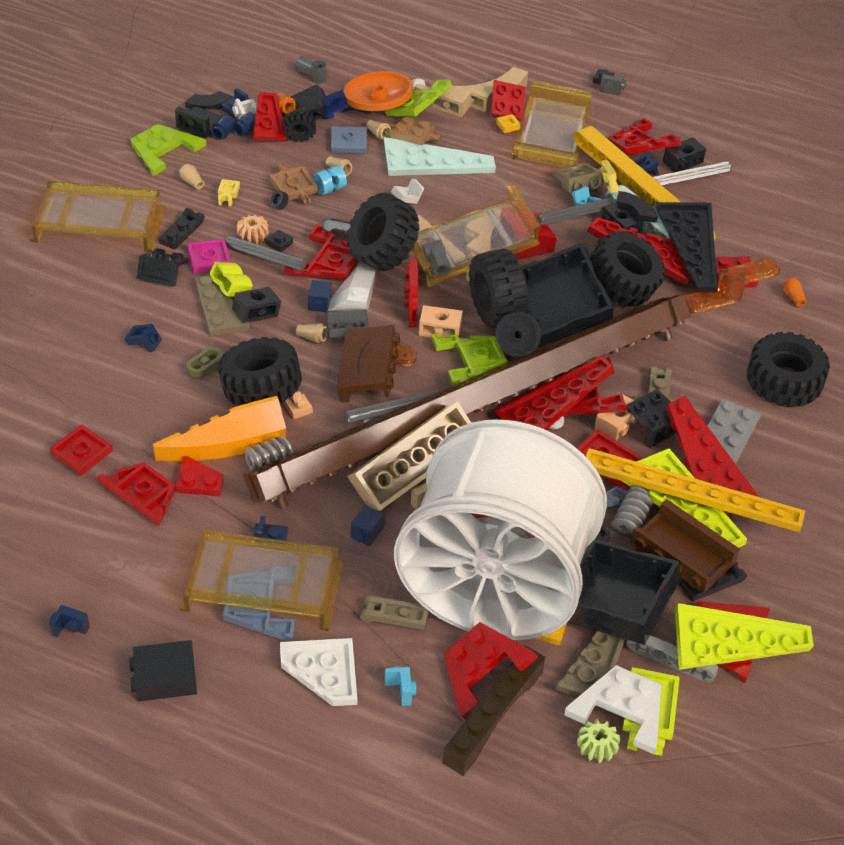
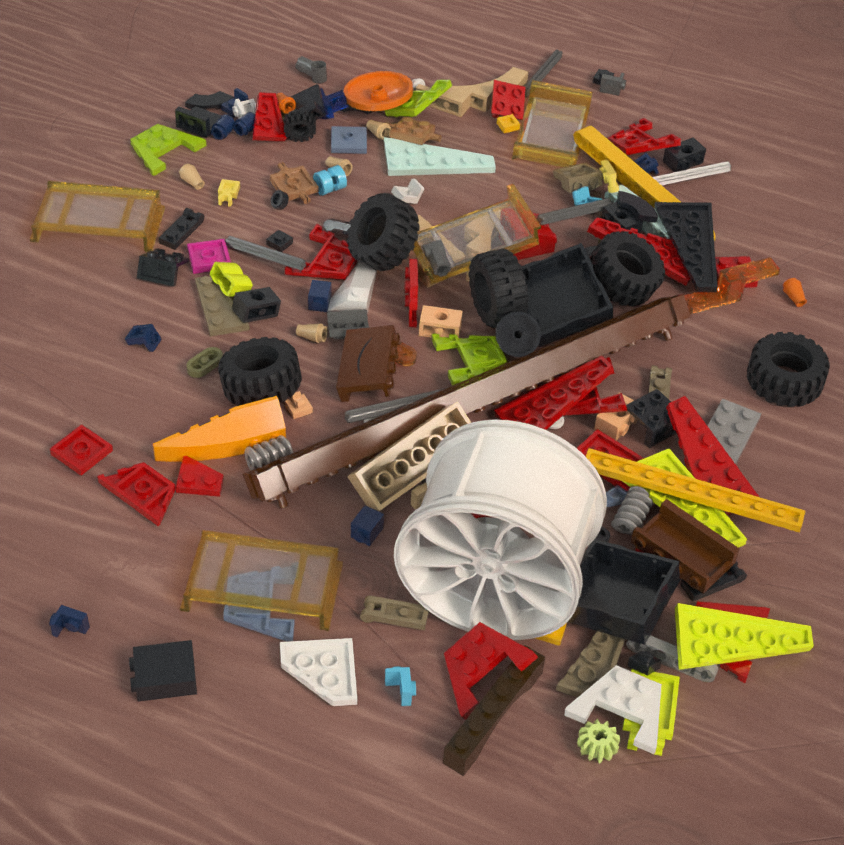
light nougat gear [237,214,269,244] -> none
dark blue bracket [254,516,288,550] -> none
none -> dark grey axle [524,49,563,98]
none -> black plate [627,651,662,676]

